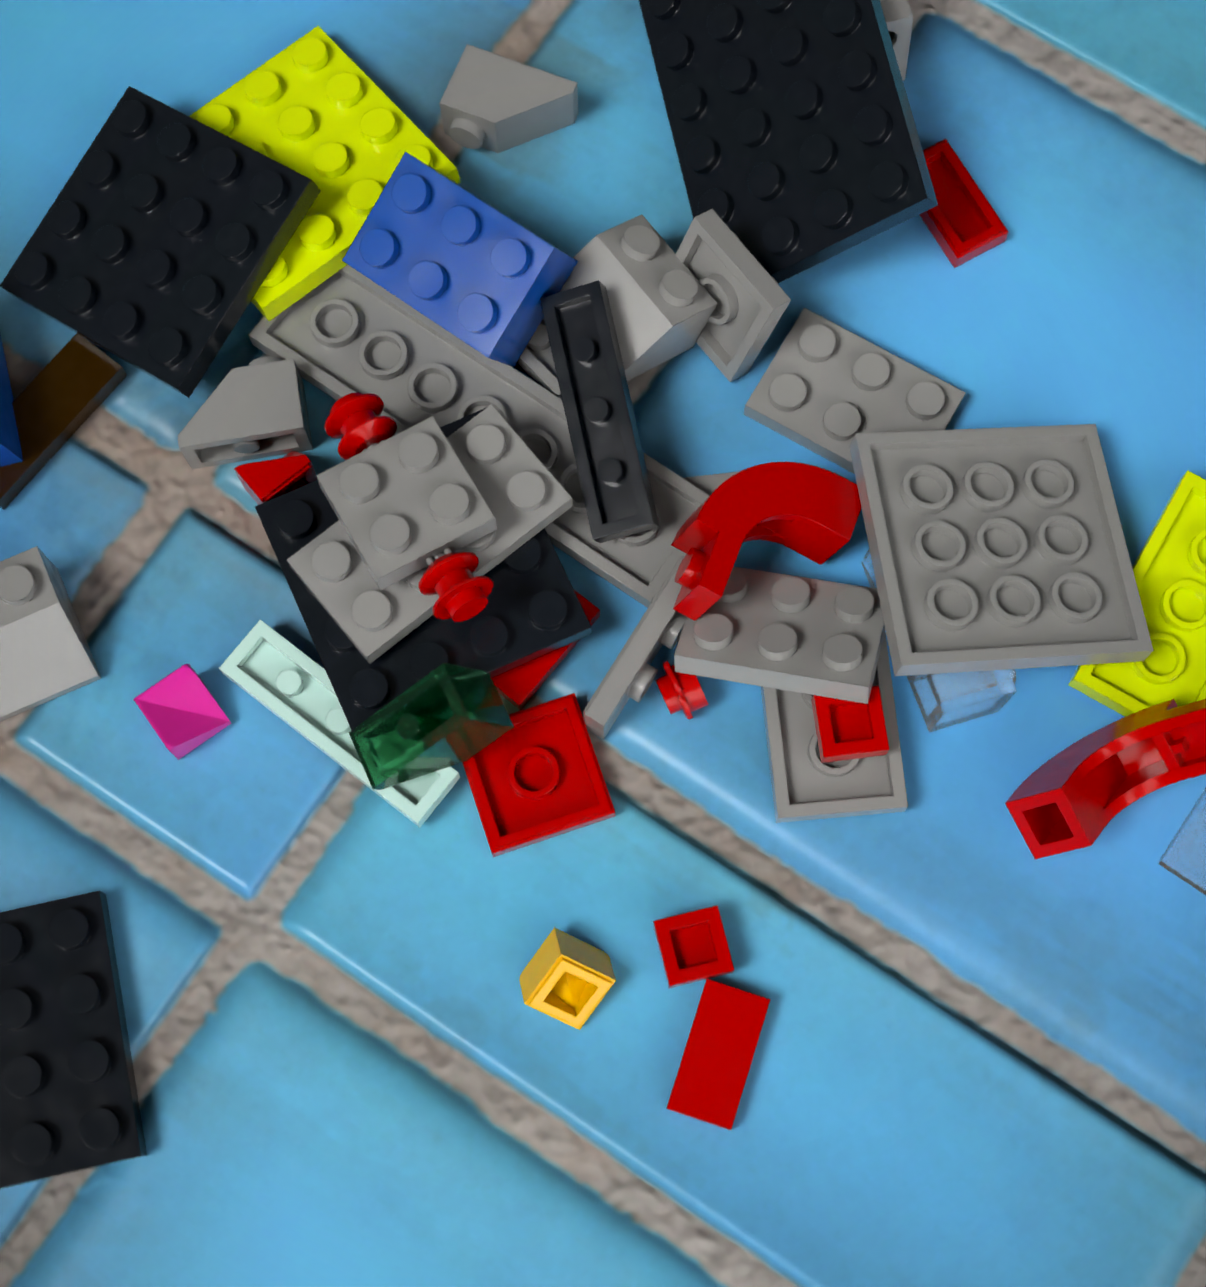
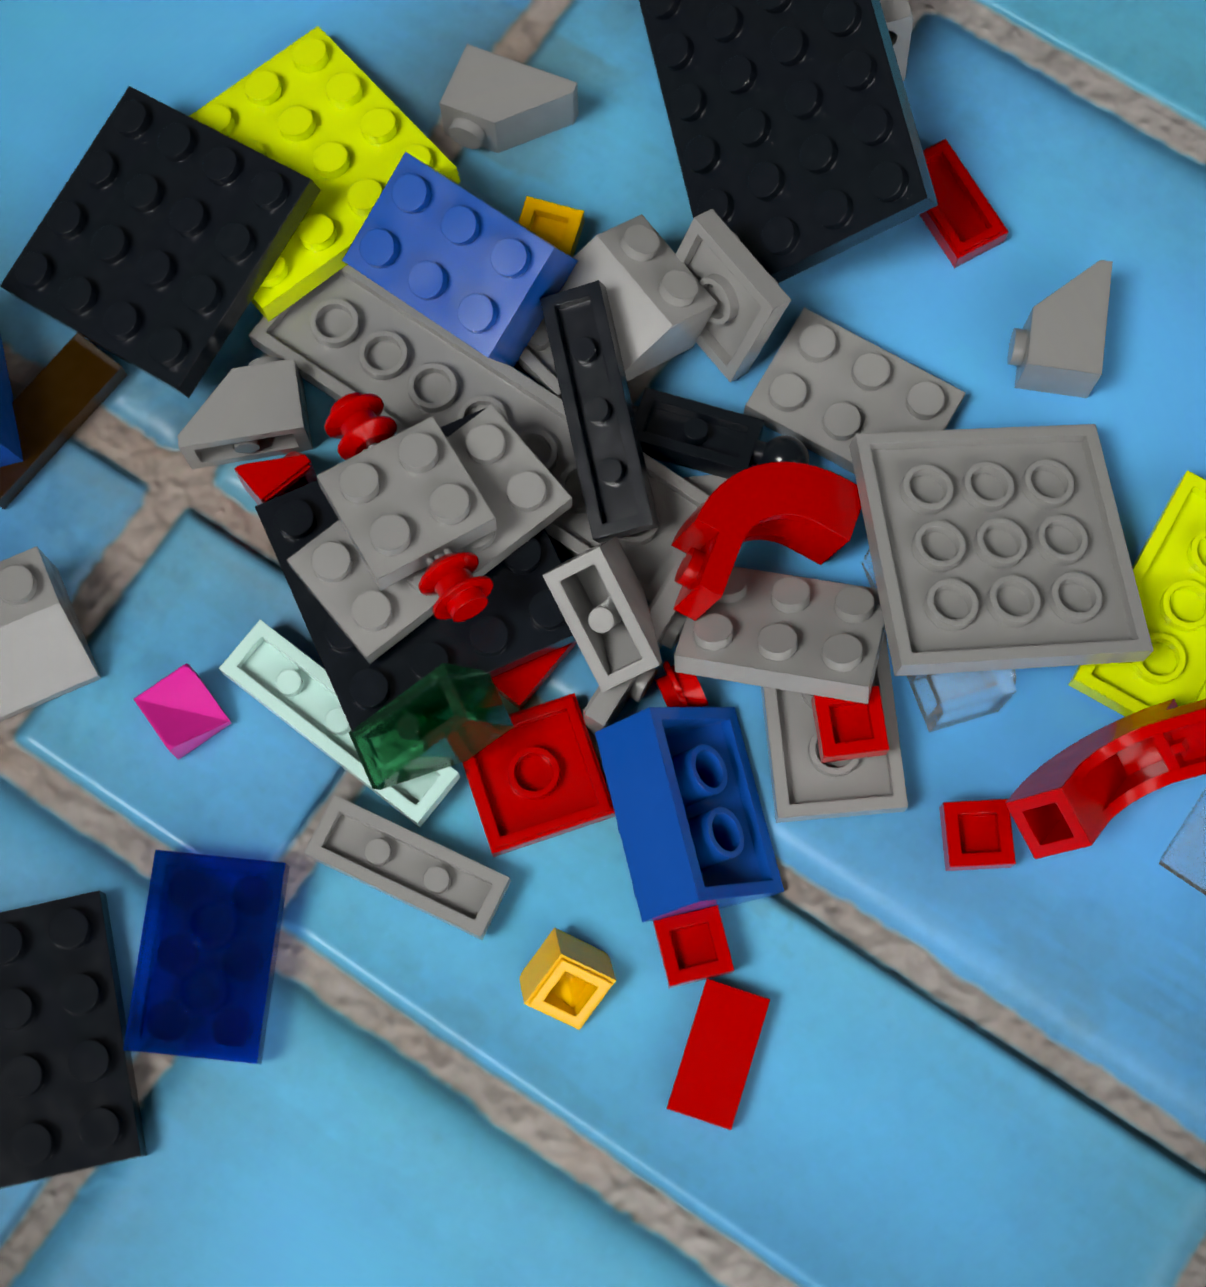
none -> clear blue plate [123,850,290,1065]
none -> light grey plate [304,795,511,940]
none -> yellow plate [518,196,584,257]
none -> light grey slope [542,536,662,692]
none -> blue slope [595,707,785,922]
none -> black plate [632,388,809,479]
none -> red plate [939,799,1016,871]
none -> light grey slope [1007,260,1113,398]

